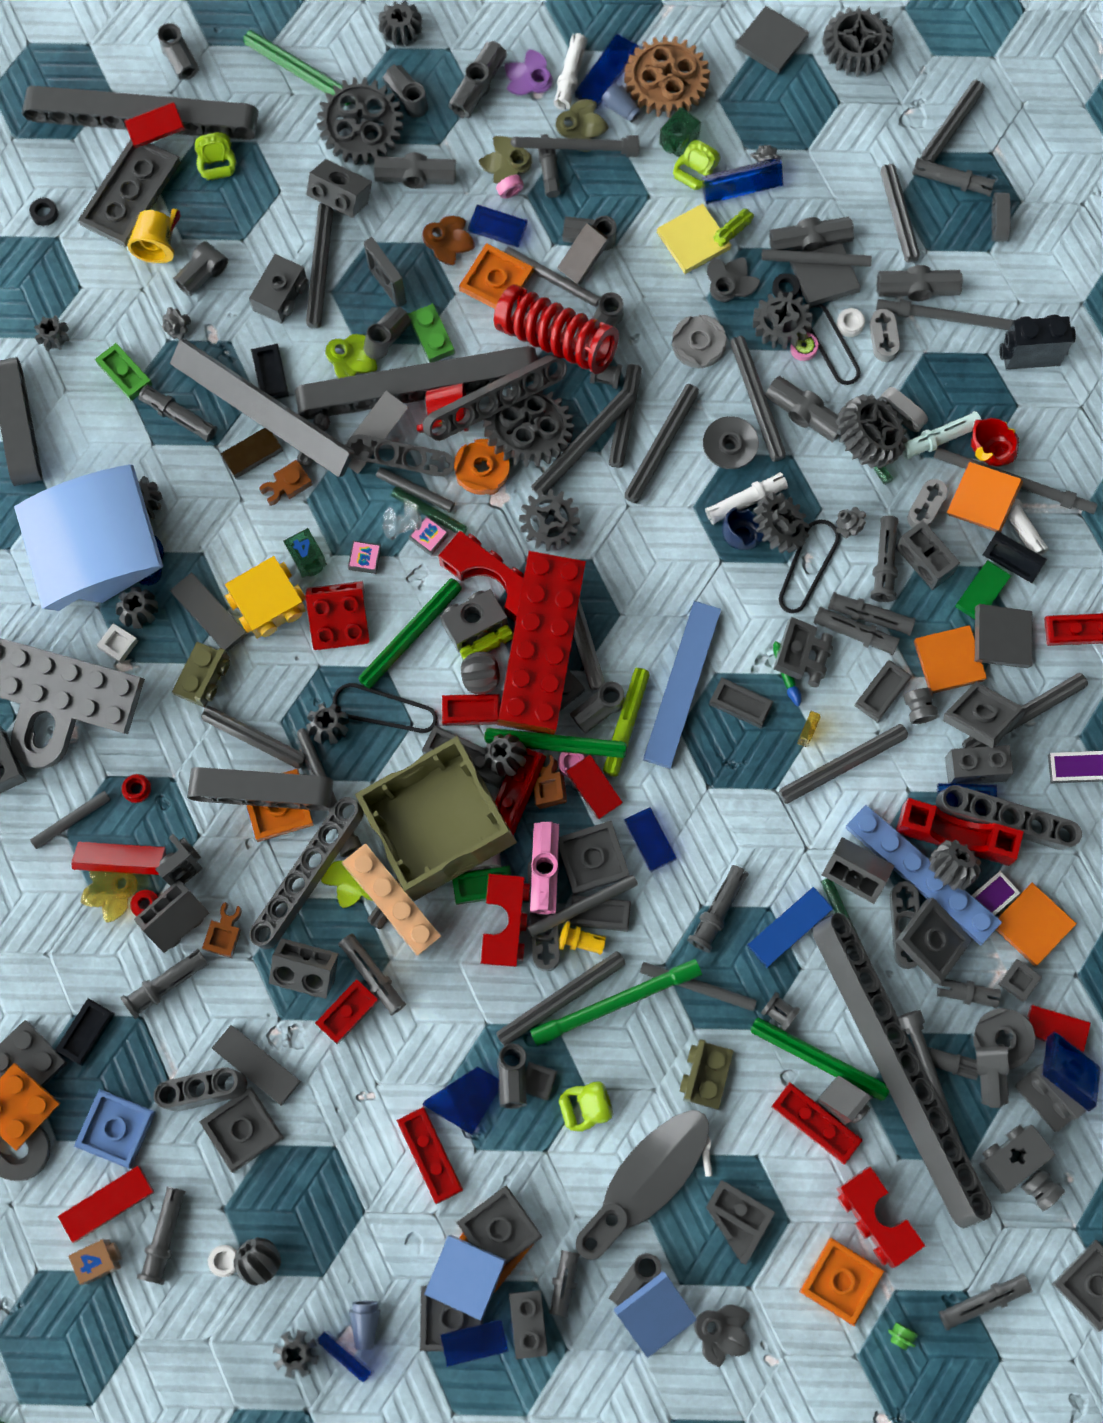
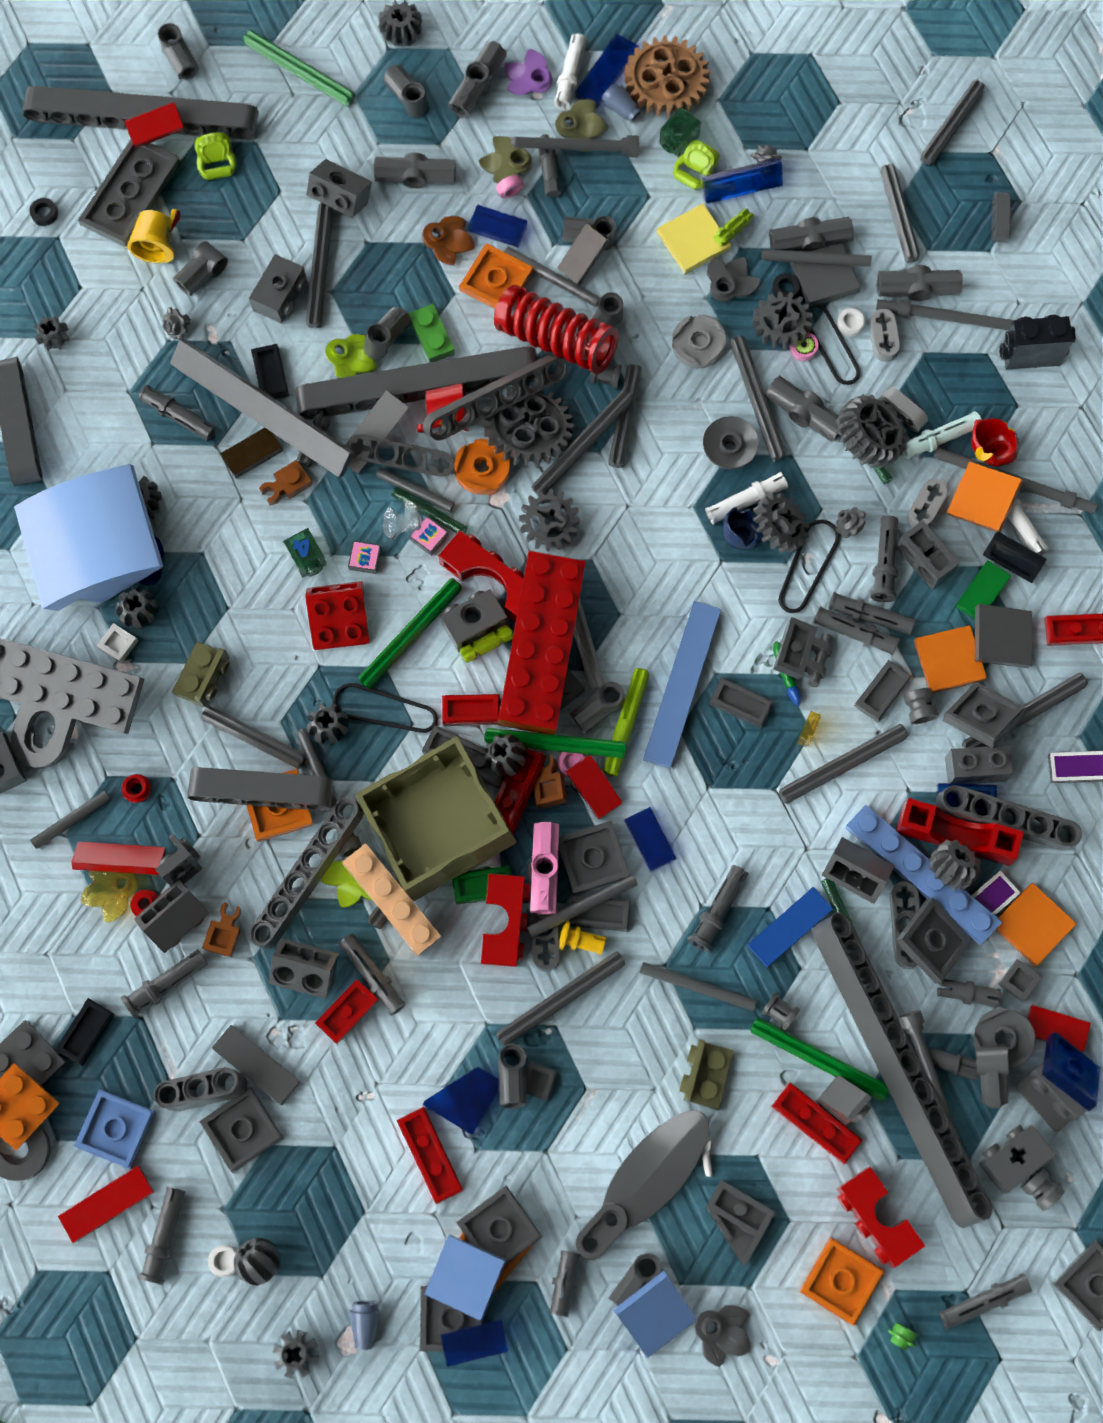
medium nougat brick [68,1239,122,1285] -> none
bright green plate [95,343,152,401] -> none
dark grey tile [170,572,247,652] -> none
yellow brick [224,556,306,639] -> none
dark grey gear [317,77,404,165] -> none
clear blue tile [317,1330,374,1382] -> none
dark grey tile [364,237,406,307] -> none
dark grey piece [461,652,500,694] -> none
dark grey brick [509,1290,548,1360] -> none
green piece [530,959,702,1046] -> none
lime piece [558,1081,613,1132] -> none
dark grey axle [624,384,699,503] -> none
dark grey tile [735,6,809,75] -> none
dark grey gear [822,6,894,77] -> none
dark grey pin [912,158,995,197] -> none

